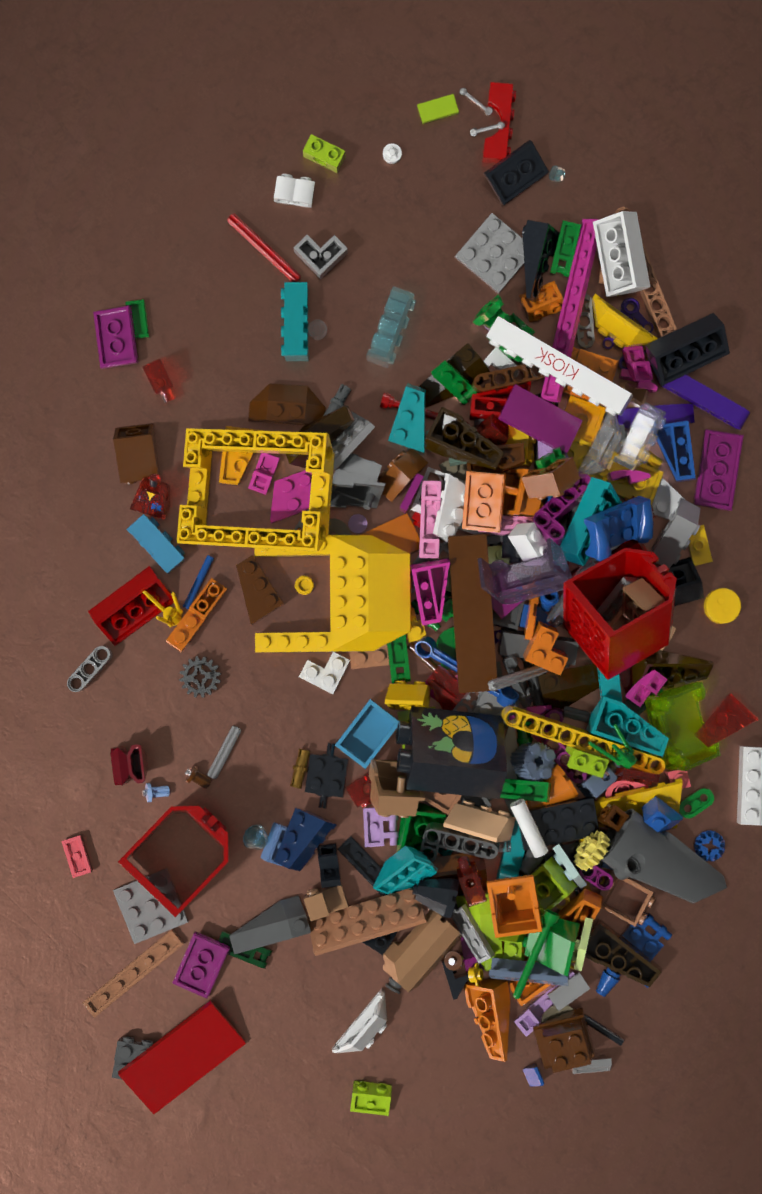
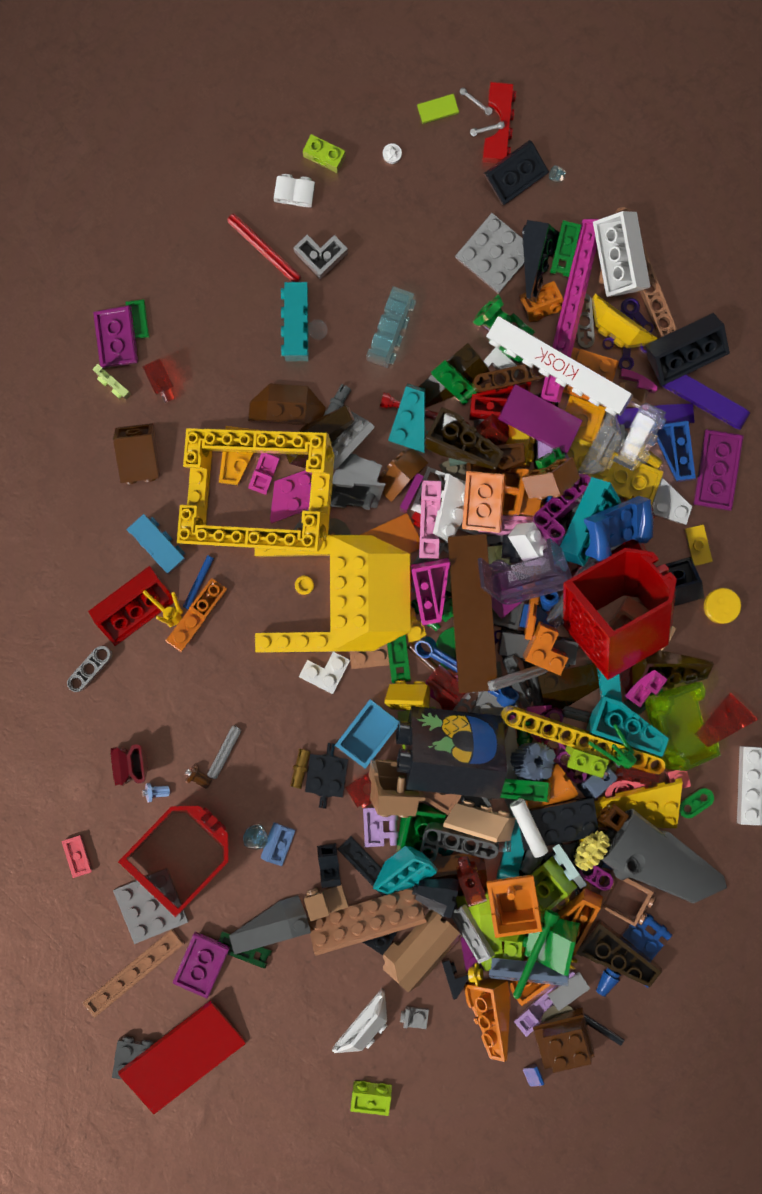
clear red torso [130,474,170,520] -> none
dark grey gear [179,656,221,698] -> none
reddish brown wedge [236,555,284,625] -> none
dark blue wedge [274,808,337,871] -> none
lavender tile [348,514,367,534] -> none
dark grey bush [385,977,403,994] -> none
reddish brown piece [444,951,465,971] -> none
yellowish green wing [572,917,593,971] -> none
light grey tile [572,1058,612,1074] -> none
light grey tile [597,576,639,621] -> none
dark pink slope [607,470,651,485] -> none
dark pink slope [622,346,653,382] -> none
medium nougat brick [622,578,665,622] -> none
blue slope [642,796,683,832] -> none
light grey wedge [650,498,701,569] -> none
blue gear [694,831,725,861] -> none
none -> yellowish green wing [92,364,131,399]
none -> light grey bracket [400,1006,429,1029]

